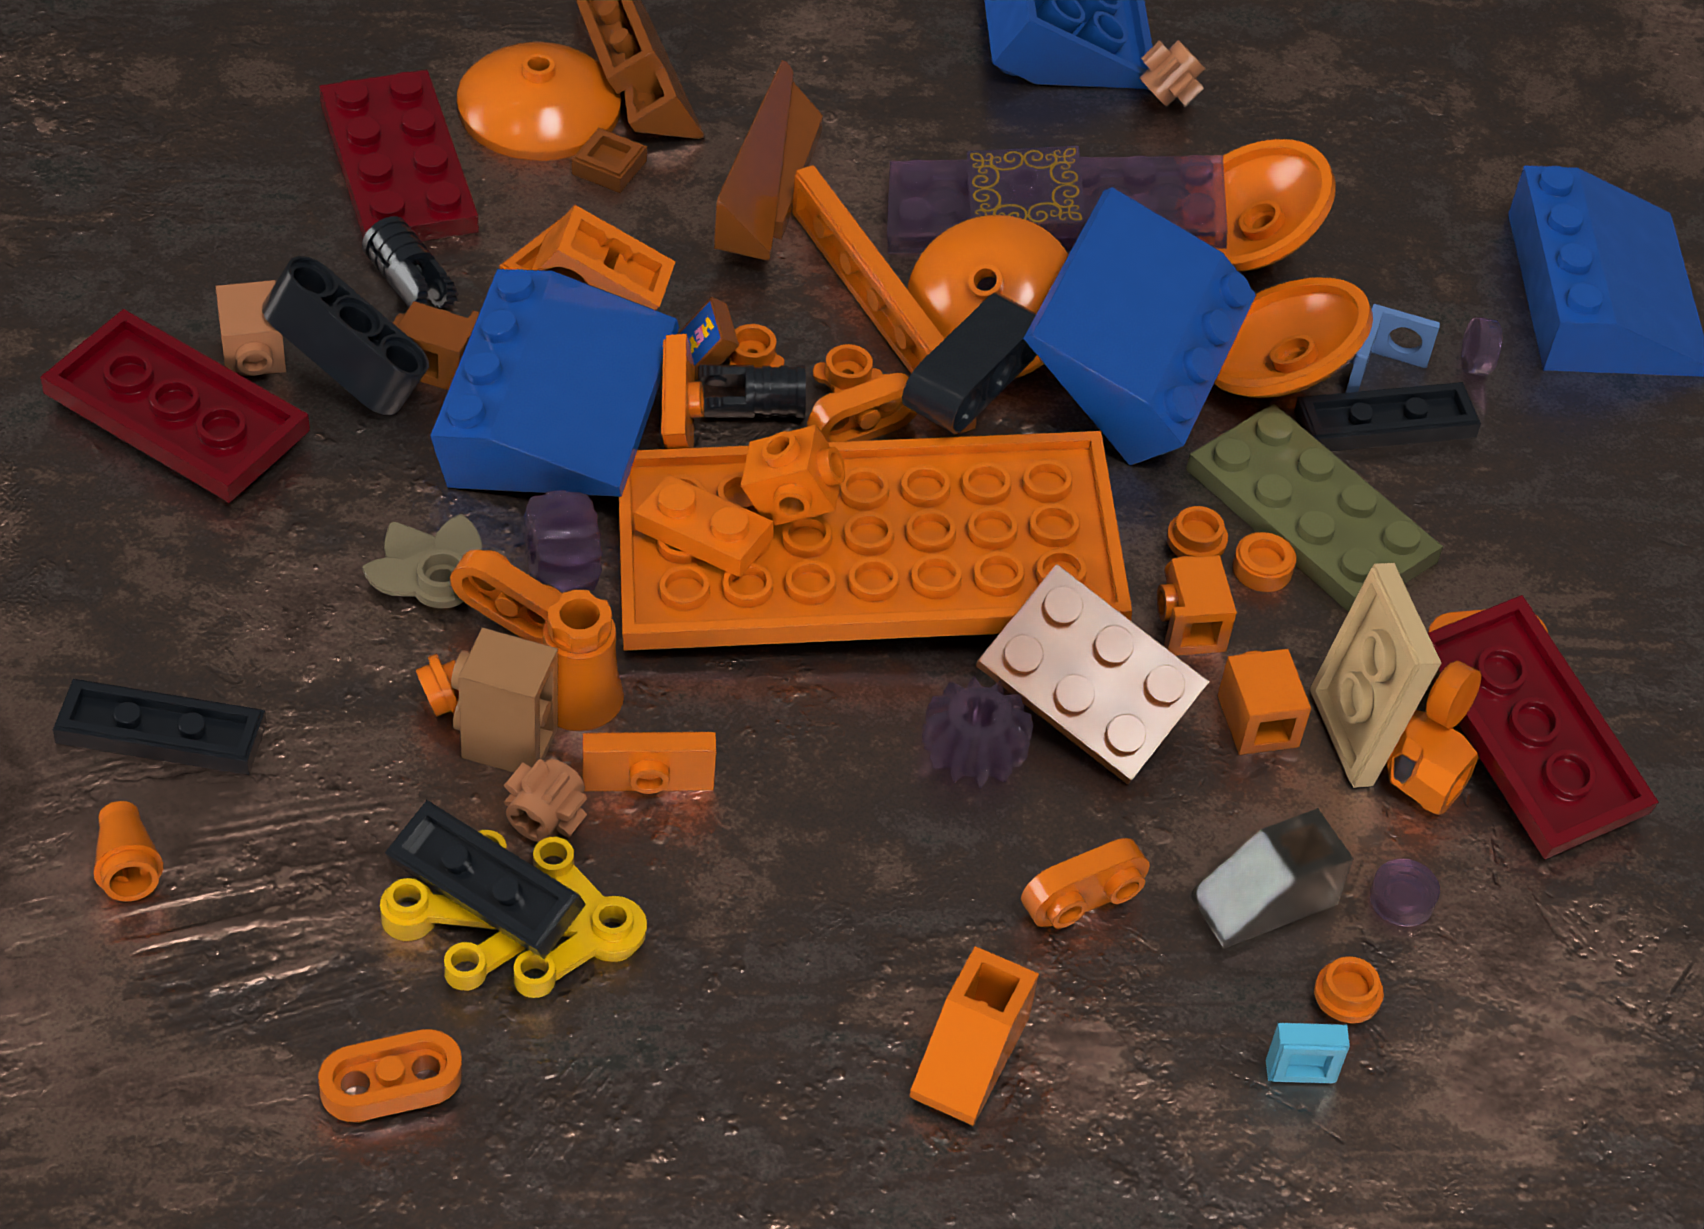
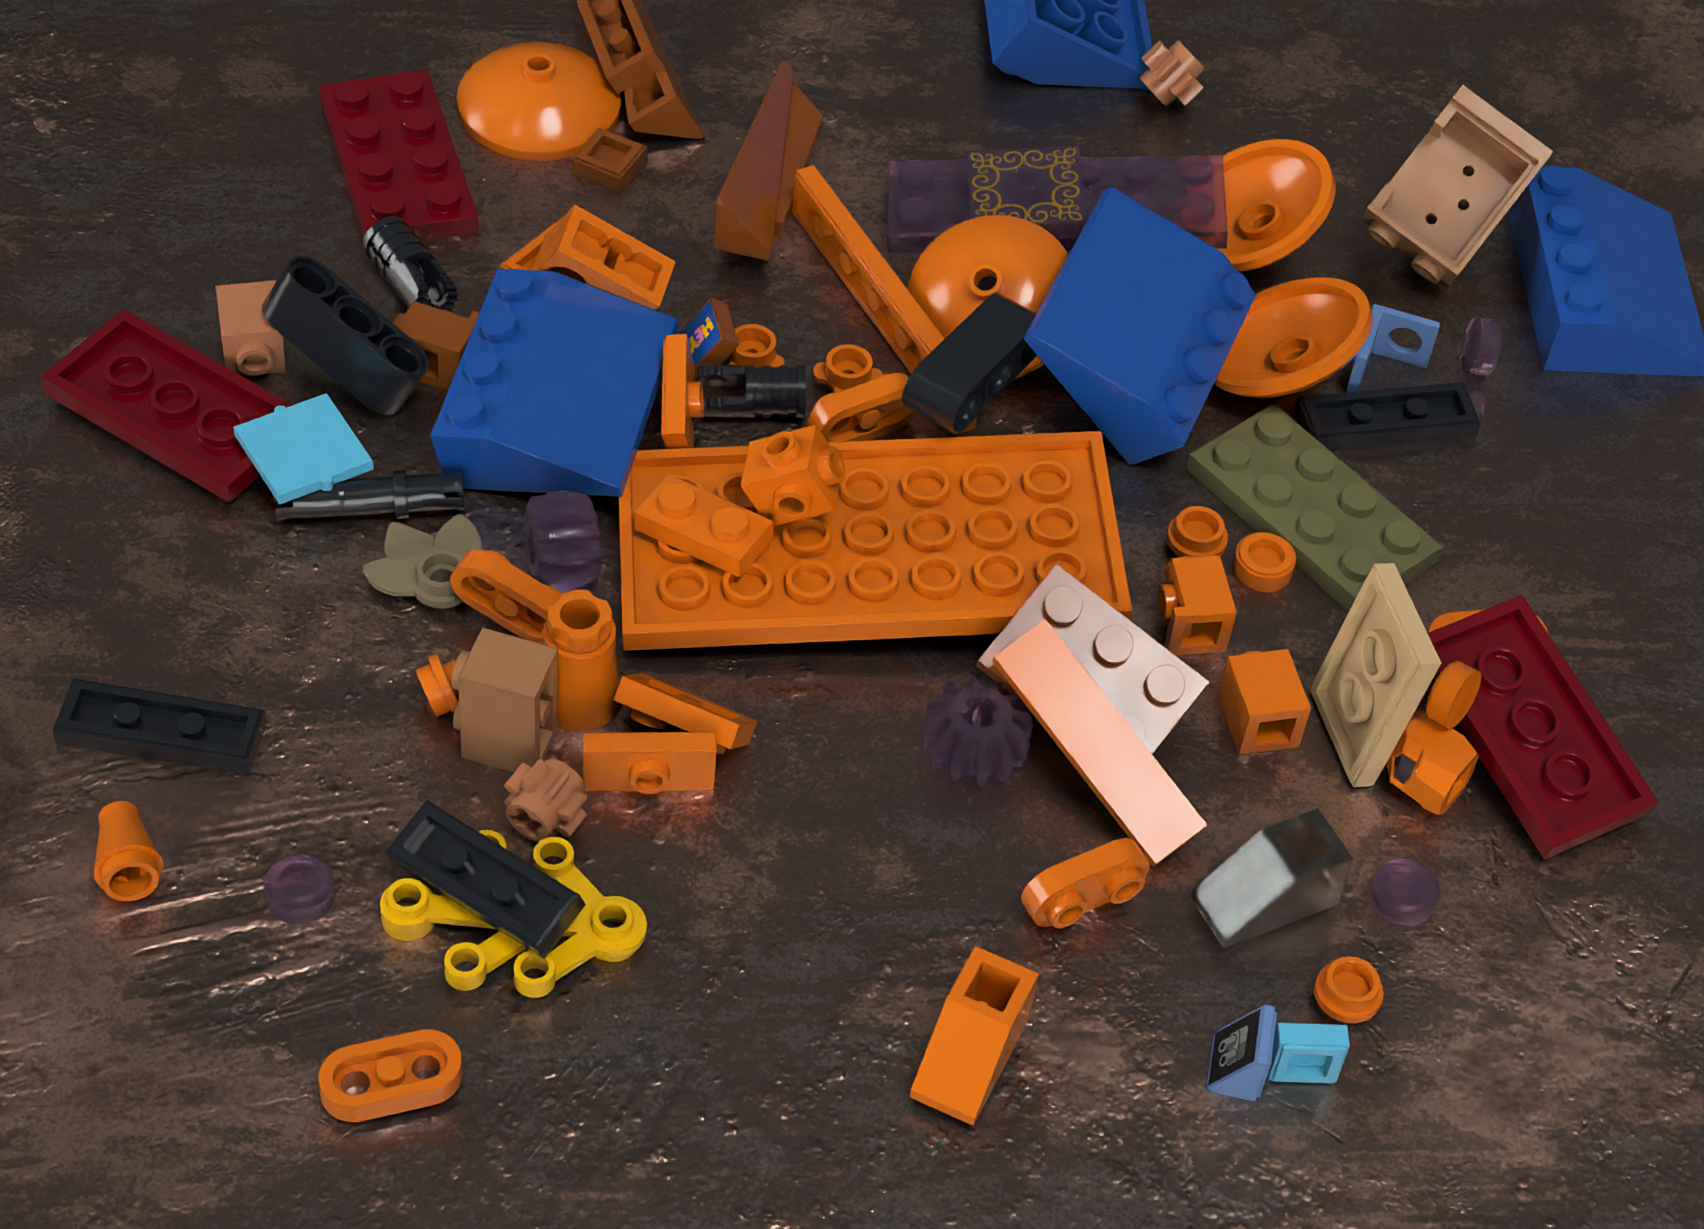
none -> medium azure piece [233,393,374,504]
none -> clear purple tile [264,855,335,925]
none -> black pin [274,470,464,521]
none -> orange plate [614,673,757,754]
none -> tile [992,619,1207,868]
none -> slope [1206,1005,1277,1102]
none -> medium nougat piece [1361,85,1554,286]

